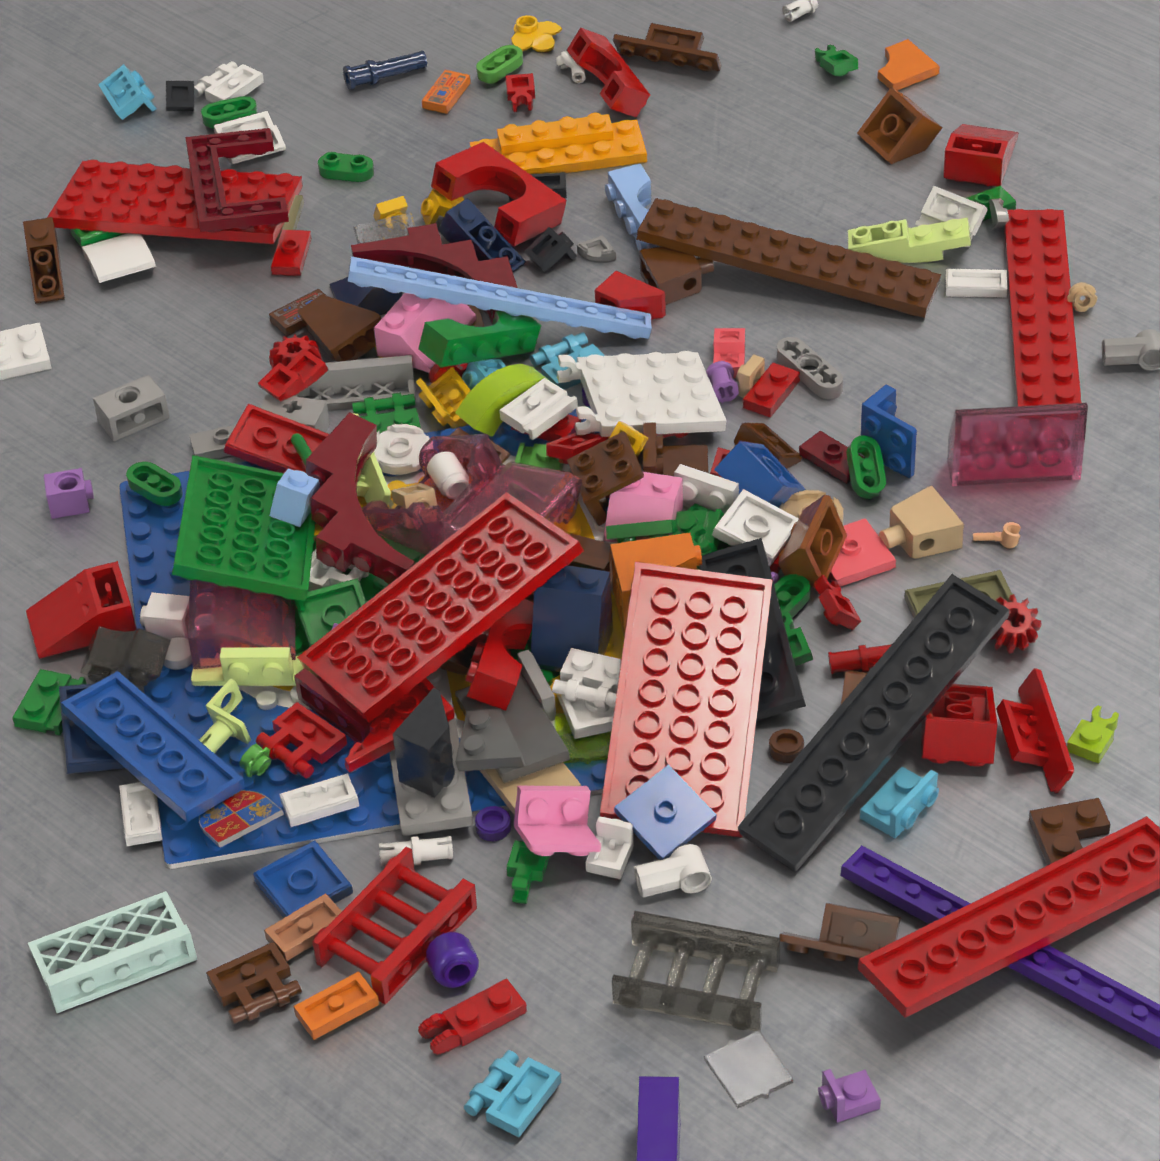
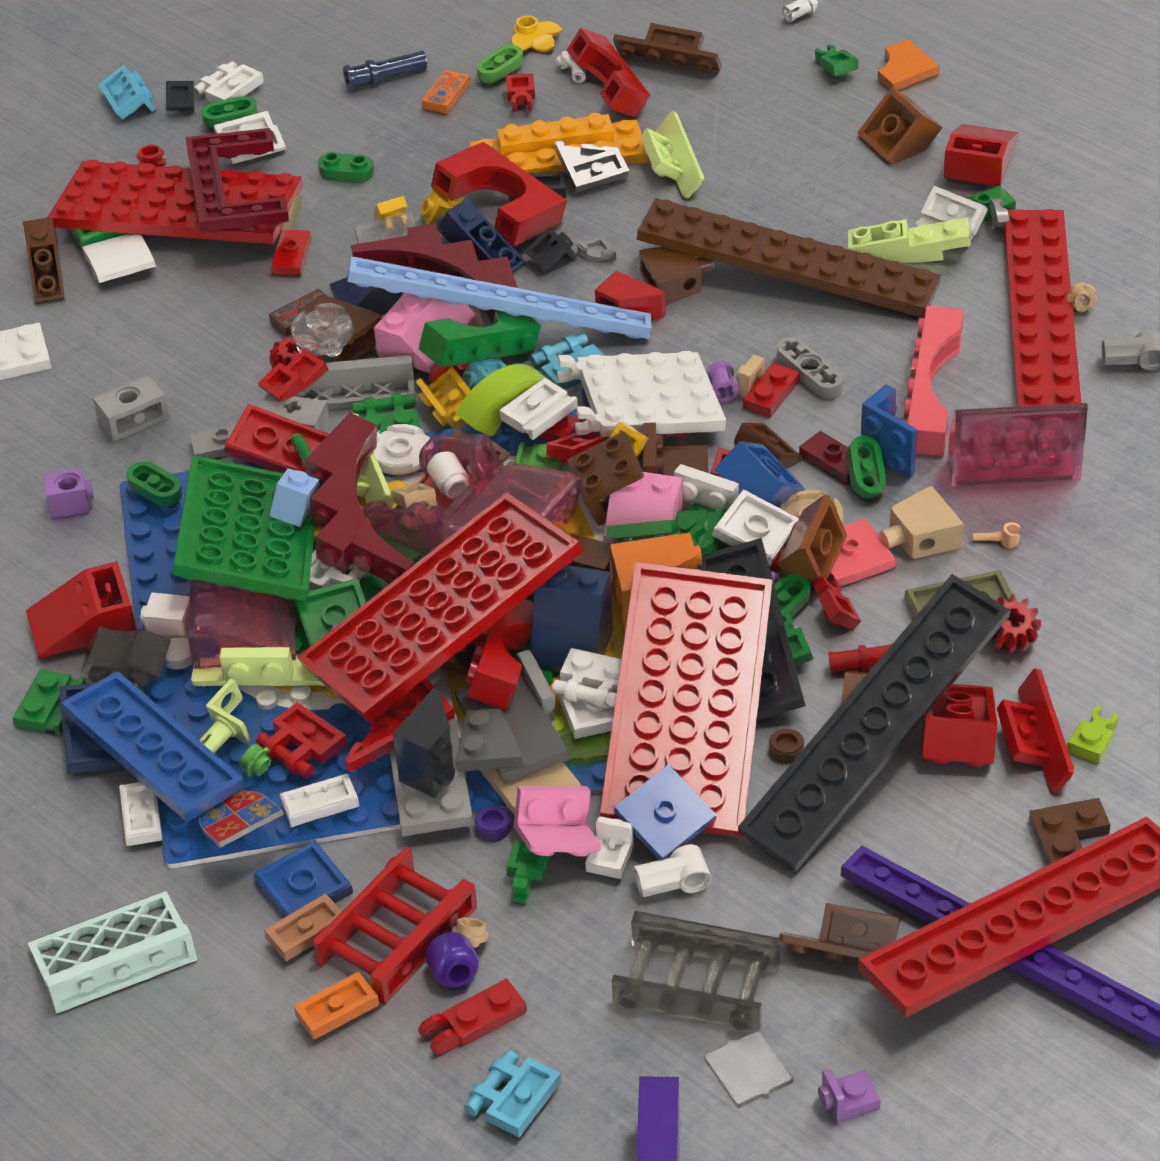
reddish brown plate [206,942,302,1025] -> none
dark red plate [294,668,375,743] -> none
white pin [379,836,453,866] -> none
light blue arch [605,164,661,250] -> none
coral slope [713,328,745,378] -> none
medium azure bracket [860,767,939,838] -> none
white tile [946,269,1007,298] -> none
none -> red plate [136,144,166,166]
none -> clear plate [291,303,354,357]
none -> tan plate [452,918,489,948]
none -> wing [554,141,629,193]
none -> yellowish green bracket [640,111,704,199]
none -> coral arch [902,306,964,456]

